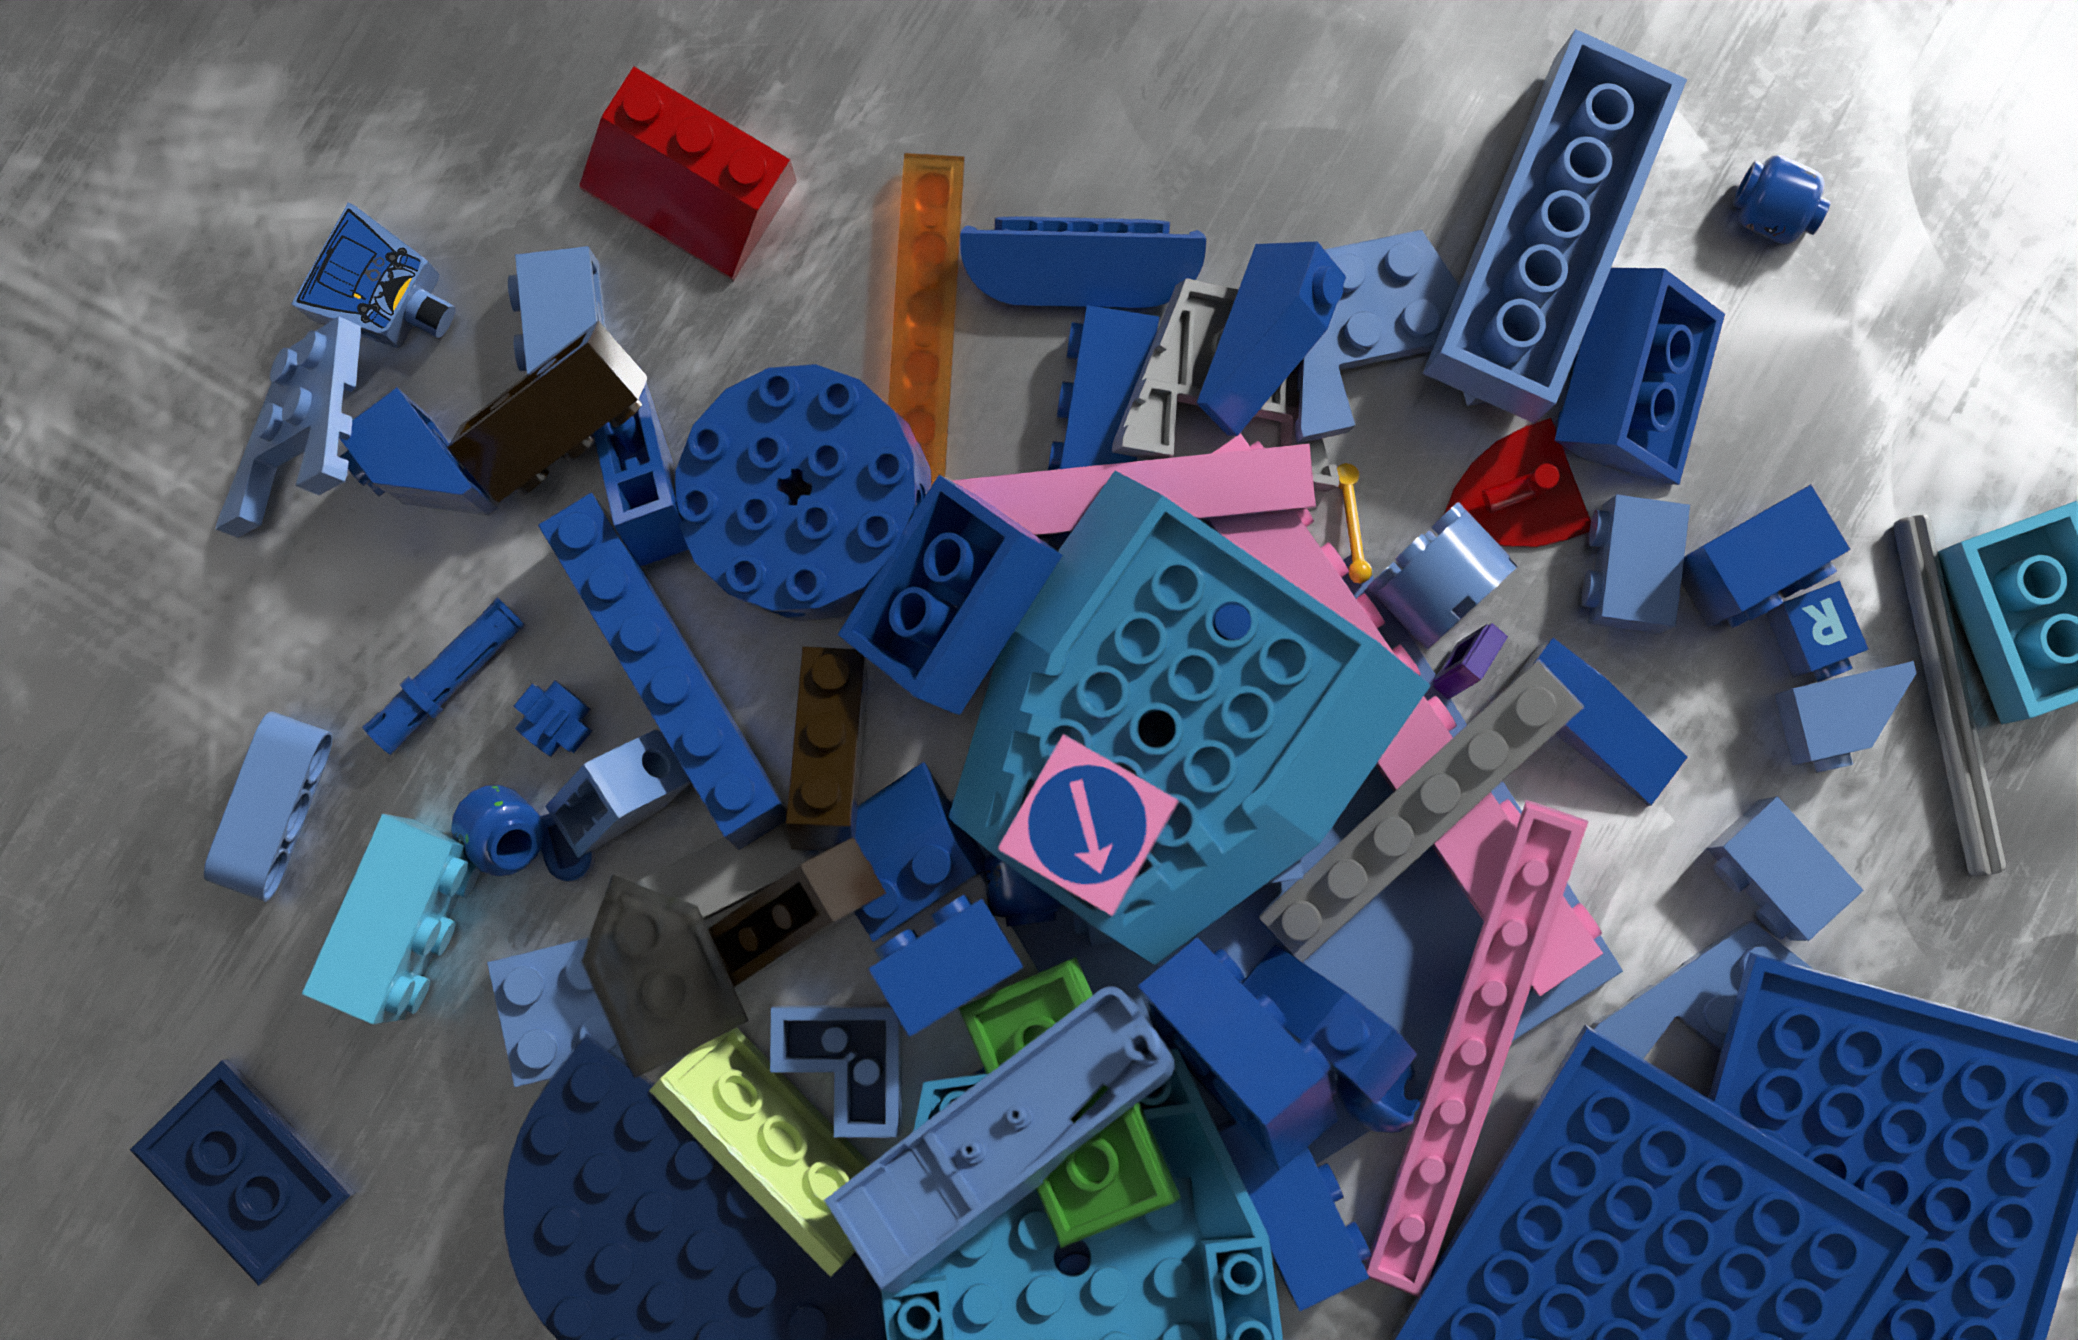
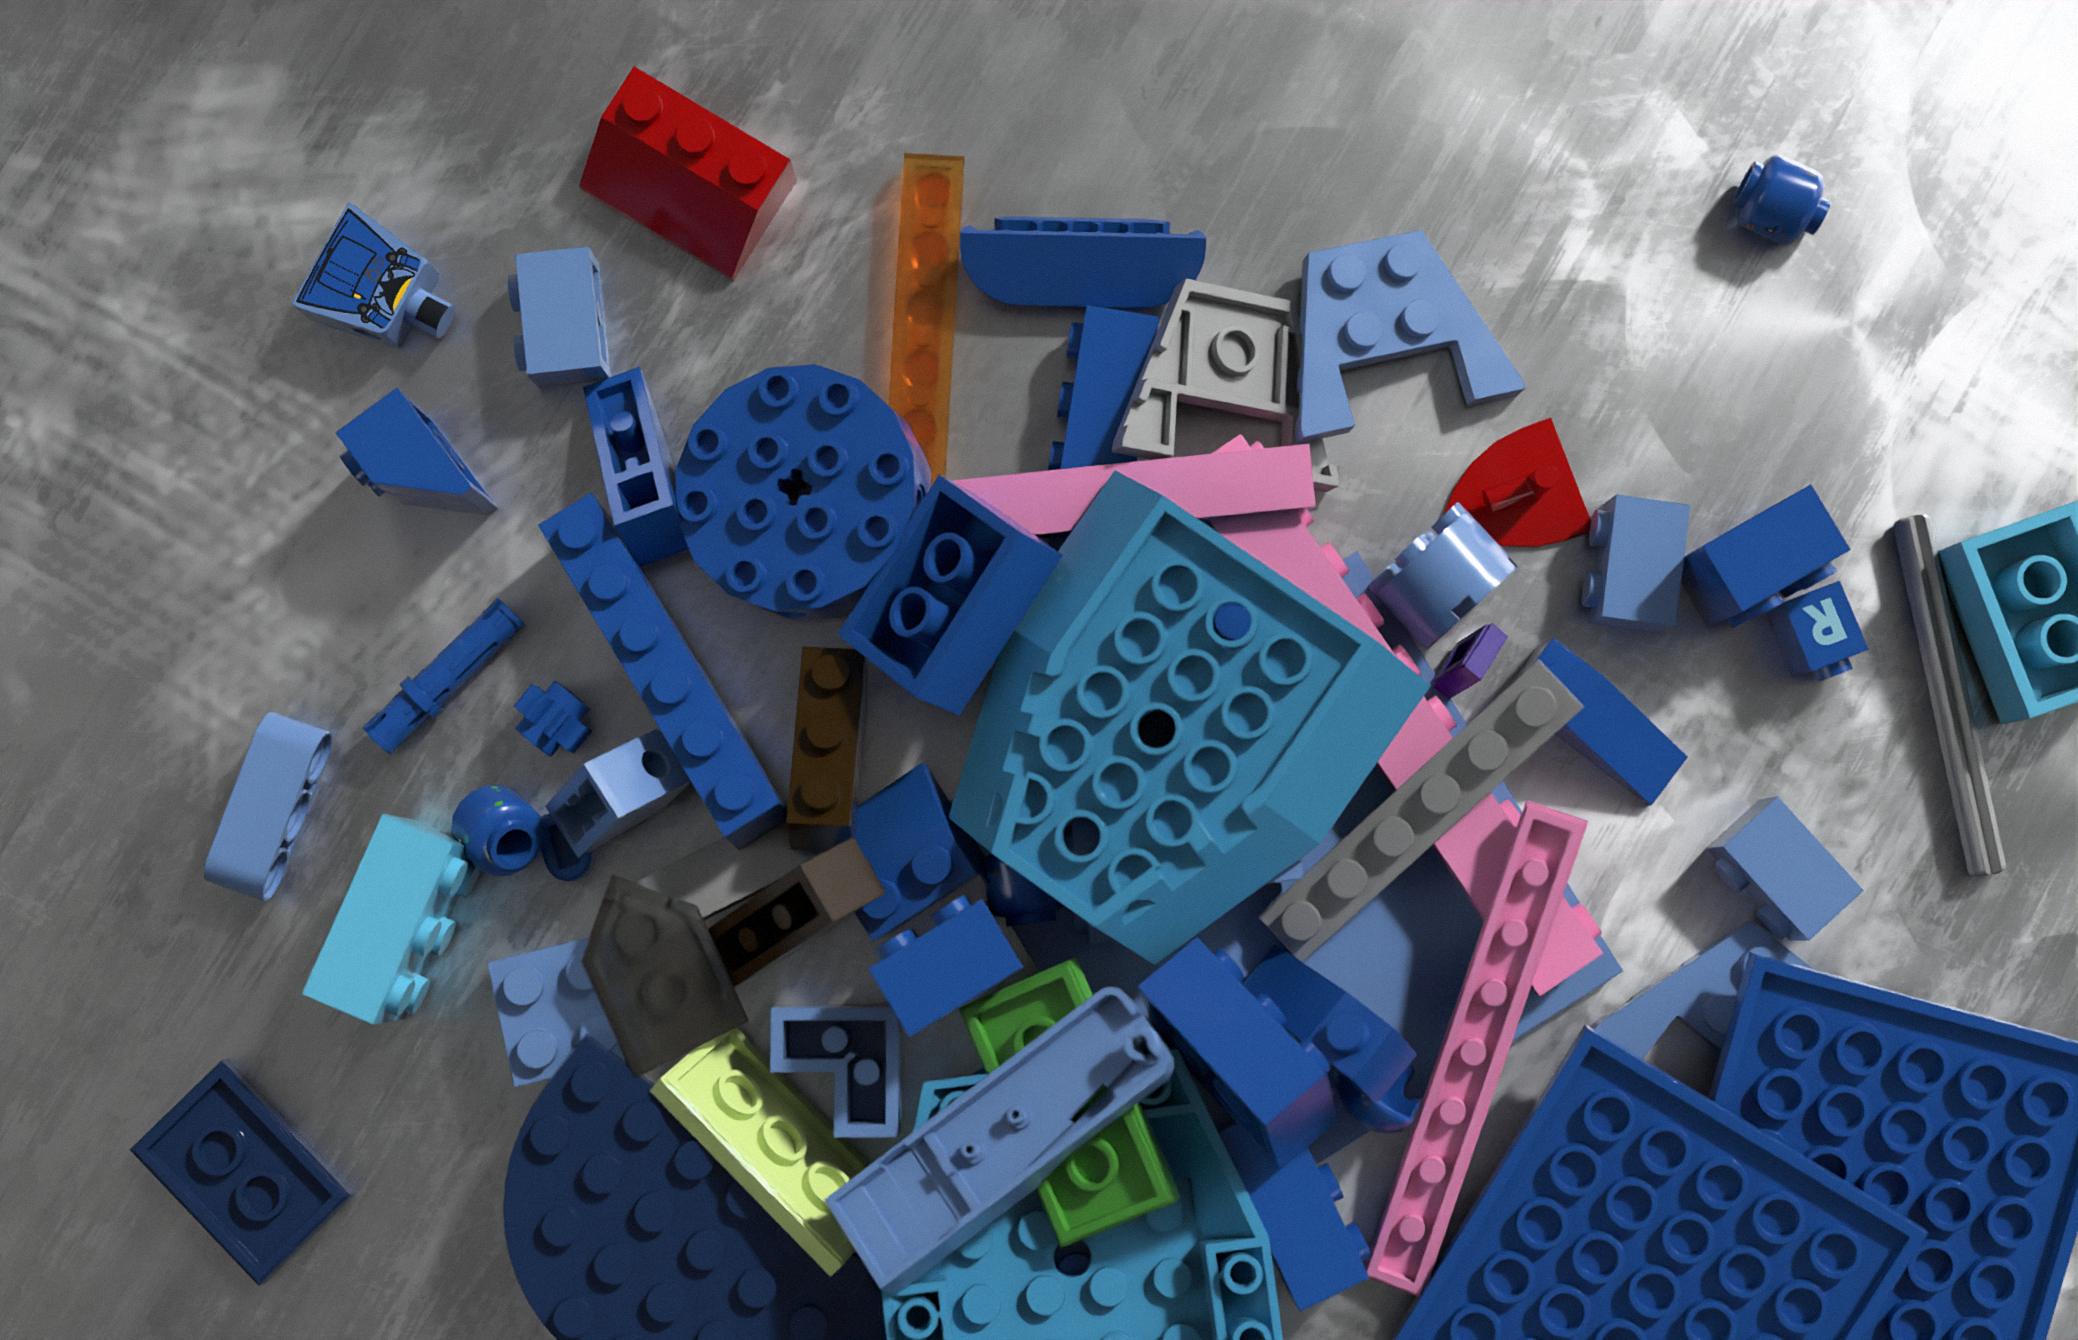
medium blue wing [215,316,361,538] -> none
dark brown brick [447,321,648,503] -> none
tile [998,734,1179,916] -> none
blue slope [1197,241,1346,436] -> none
yellow hinge [1337,463,1372,584] -> none
medium blue brick [1423,29,1687,424] -> none
blue slope [1554,268,1725,485] -> none
medium blue slope [1774,661,1916,773] -> none

